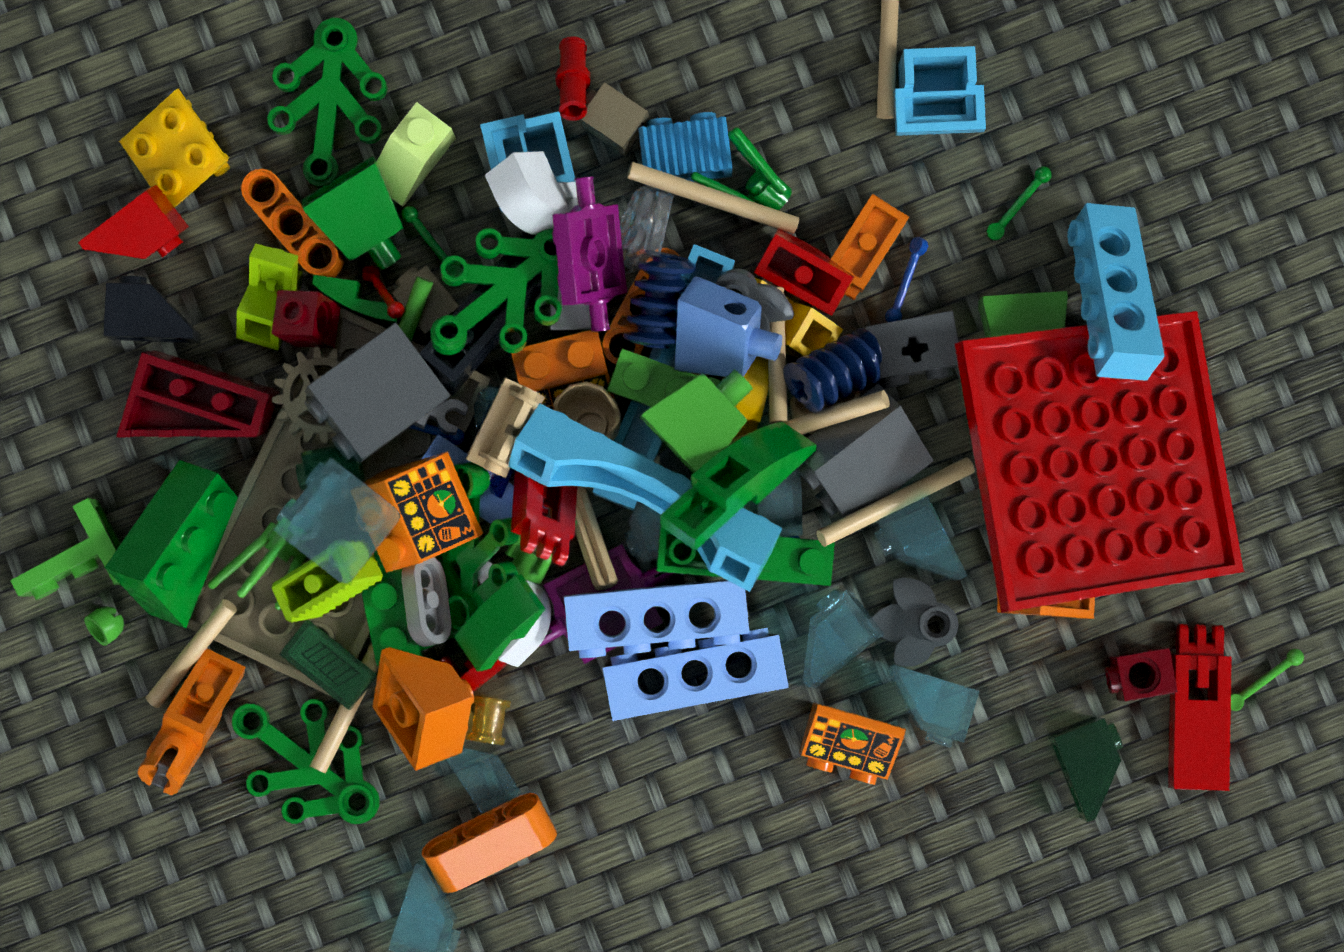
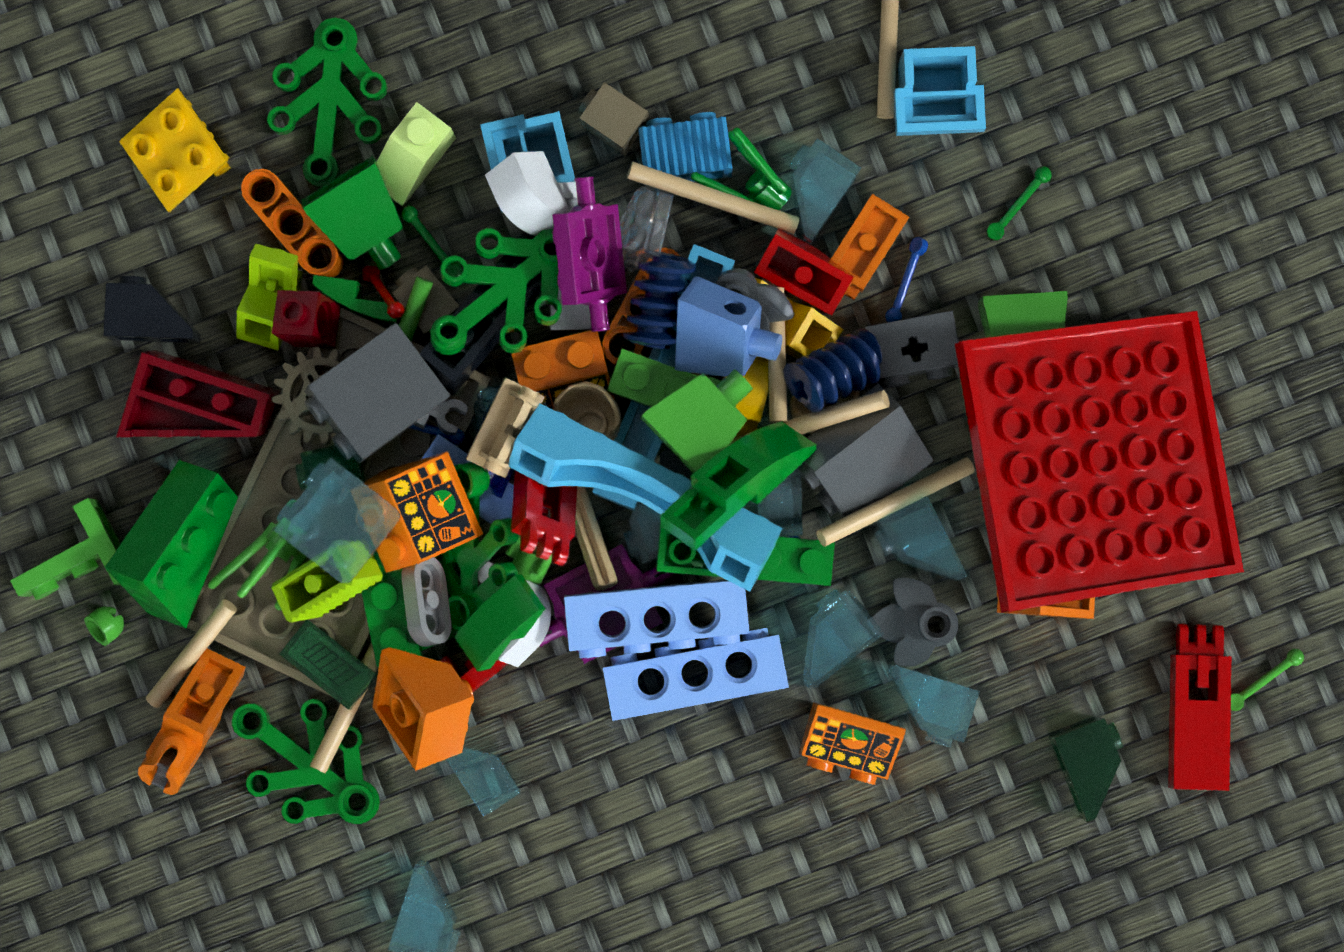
red slope [78,185,189,259] -> none
orange beam [421,793,557,893] -> none
clear yellow bush [465,695,511,745] -> none
red pin [555,36,590,121] -> none
medium azure brick [1067,203,1165,381] -> none
dark red brick [1105,648,1178,702] -> none
none -> clear light blue slope [789,138,861,245]

